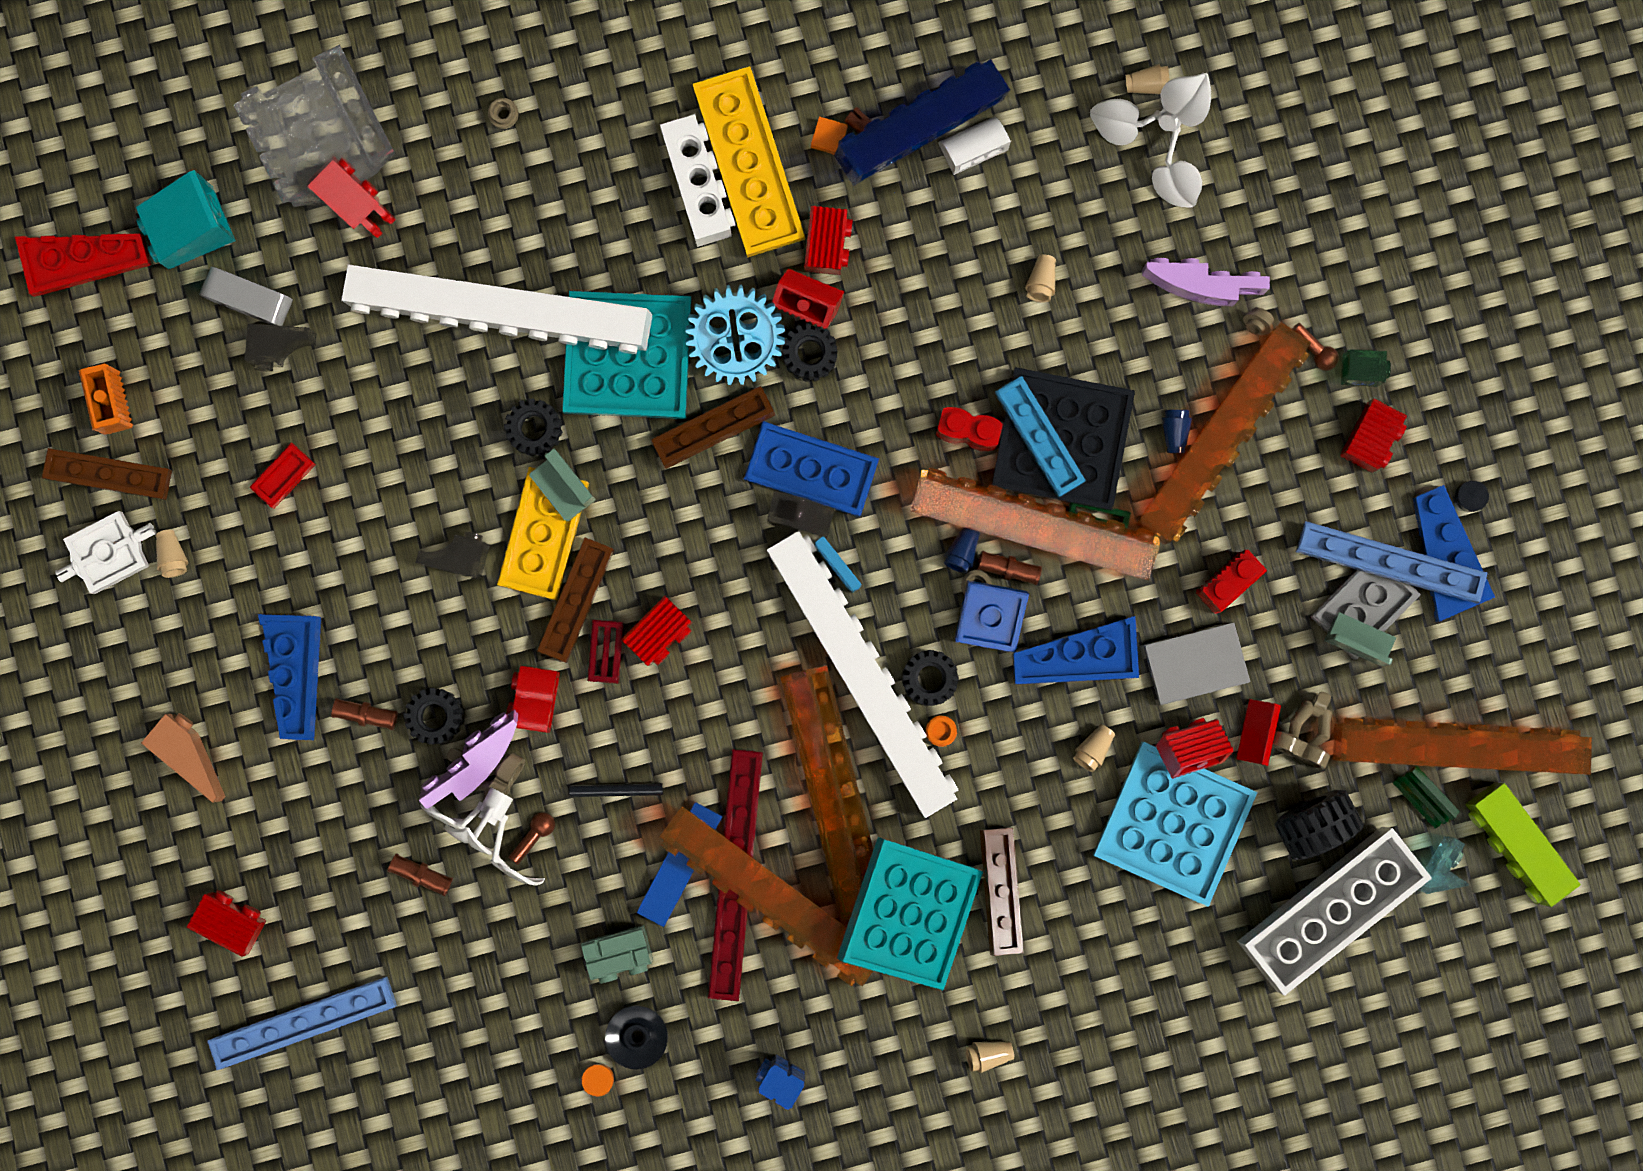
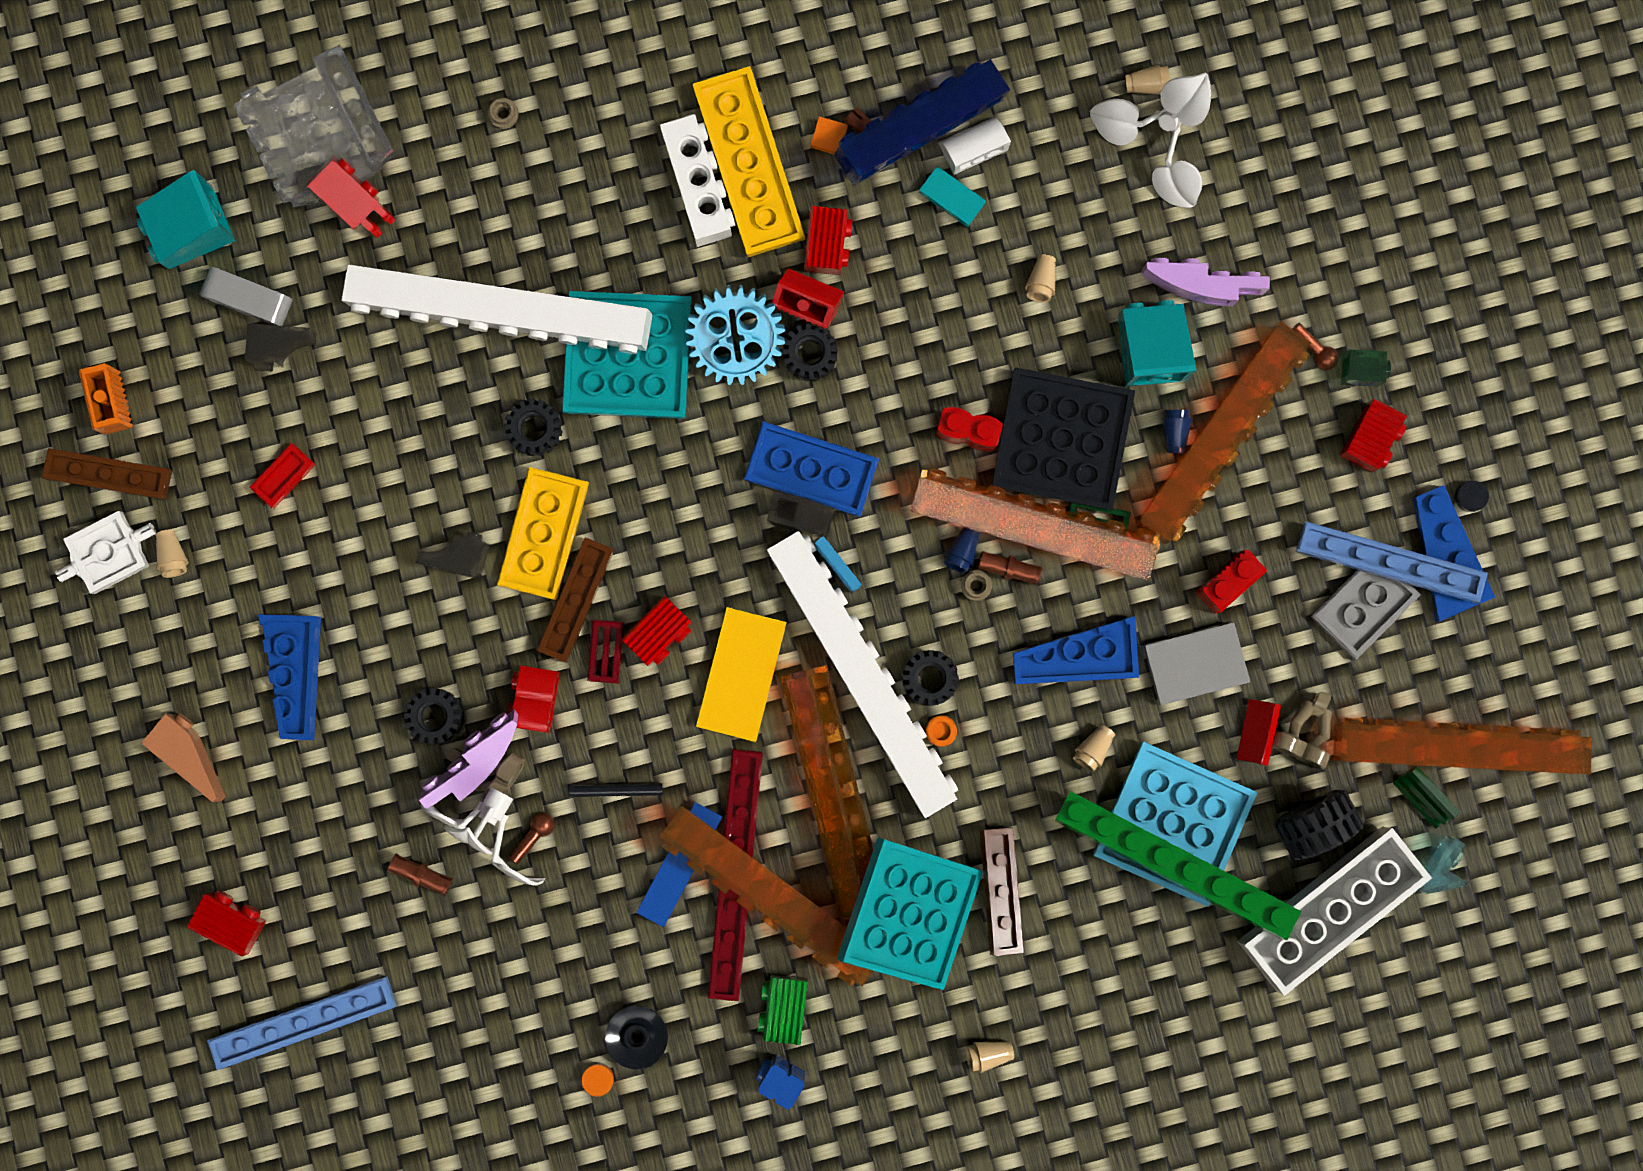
red wing [15,233,152,297] -> none
copper pin [331,698,398,730] -> none
sand green panel [530,449,596,522] -> none
sand green brick [581,925,653,984] -> none
reddish brown plate [651,386,775,469] -> none
tile [954,580,1029,653] -> none
dark azure tile [995,376,1086,498] -> none
red brick [1156,718,1233,779] -> none
dark tan plate [1243,307,1274,335] -> none
sand green panel [1324,612,1396,666] -> none
lime brick [1465,782,1581,907] -> none
none -> yellow tile [696,607,787,742]
none -> green brick [758,974,808,1045]
none -> teal tile [919,166,986,227]
none -> green brick [1055,791,1302,940]
none -> teal slope [1118,300,1196,387]

